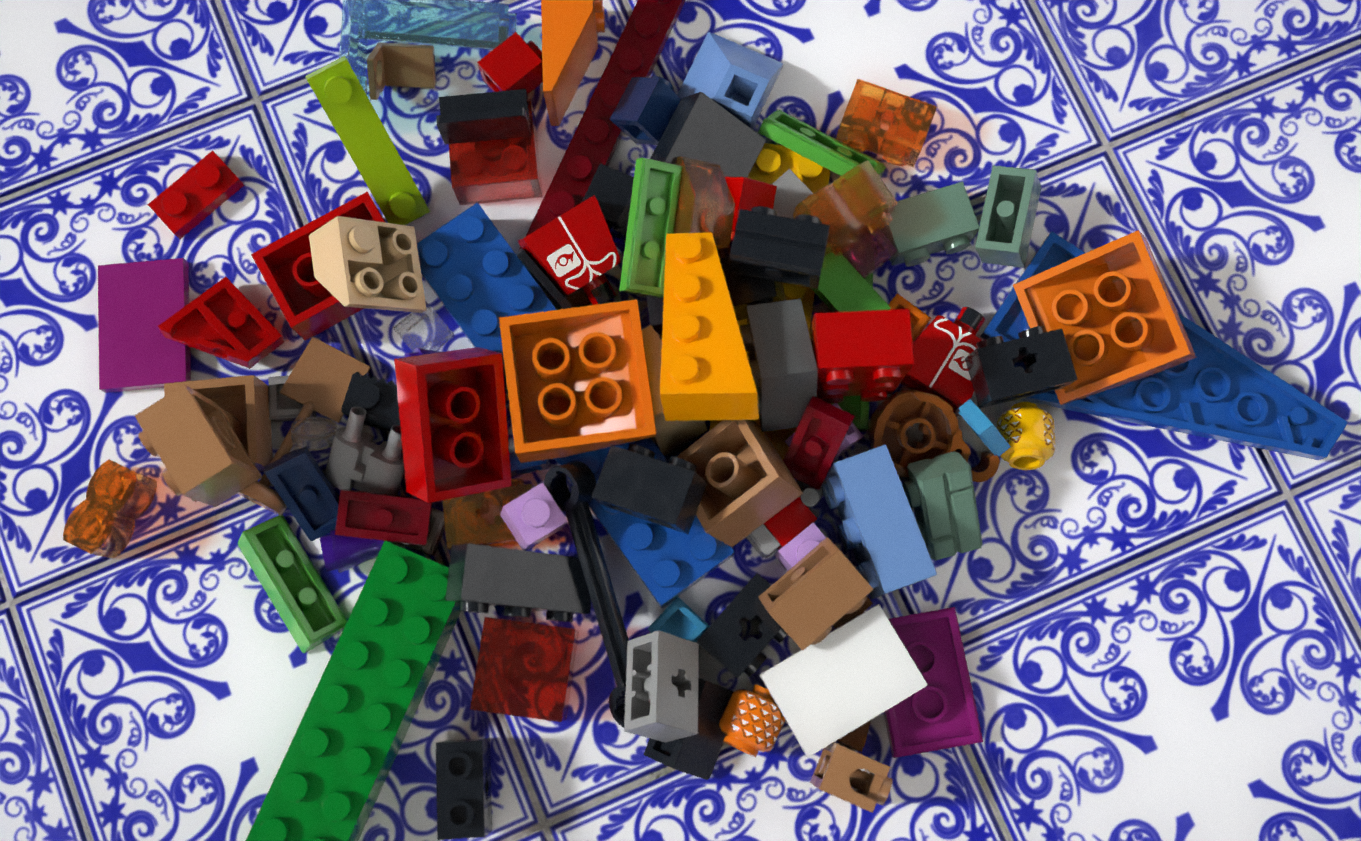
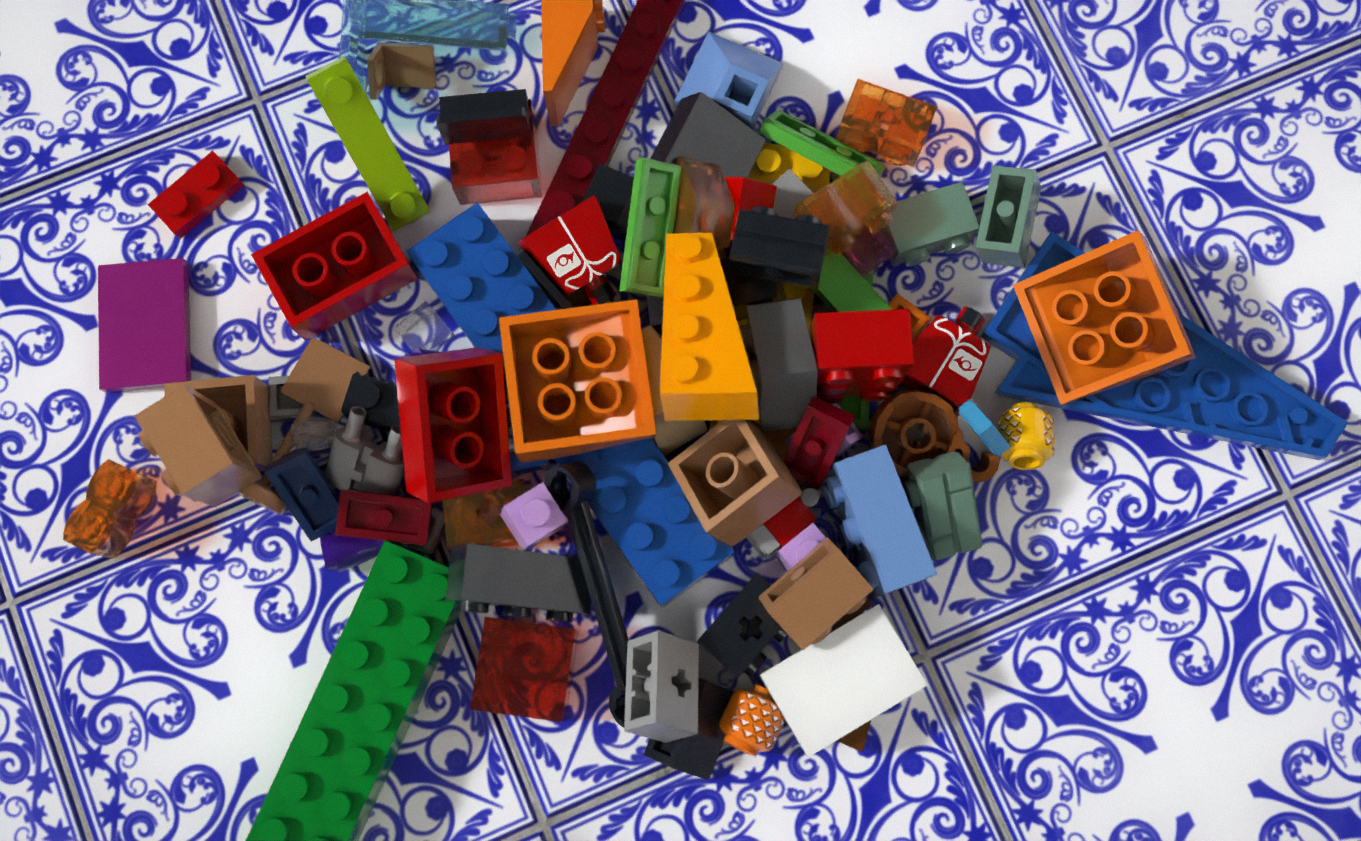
red wing [158,277,284,369] -> none
bright green slope [238,515,347,653] -> none
tan slope [309,216,427,313] -> none
black brick [436,738,492,840] -> none
red brick [477,32,543,95] -> none
black brick [591,444,707,534] -> none
dark blue brick [610,76,681,145] -> none
dark azure tile [648,596,710,643] -> none
medium nougat brick [810,742,893,813] -> none
magenta tile [883,607,983,758] -> none
black brick [965,326,1078,409] -> none

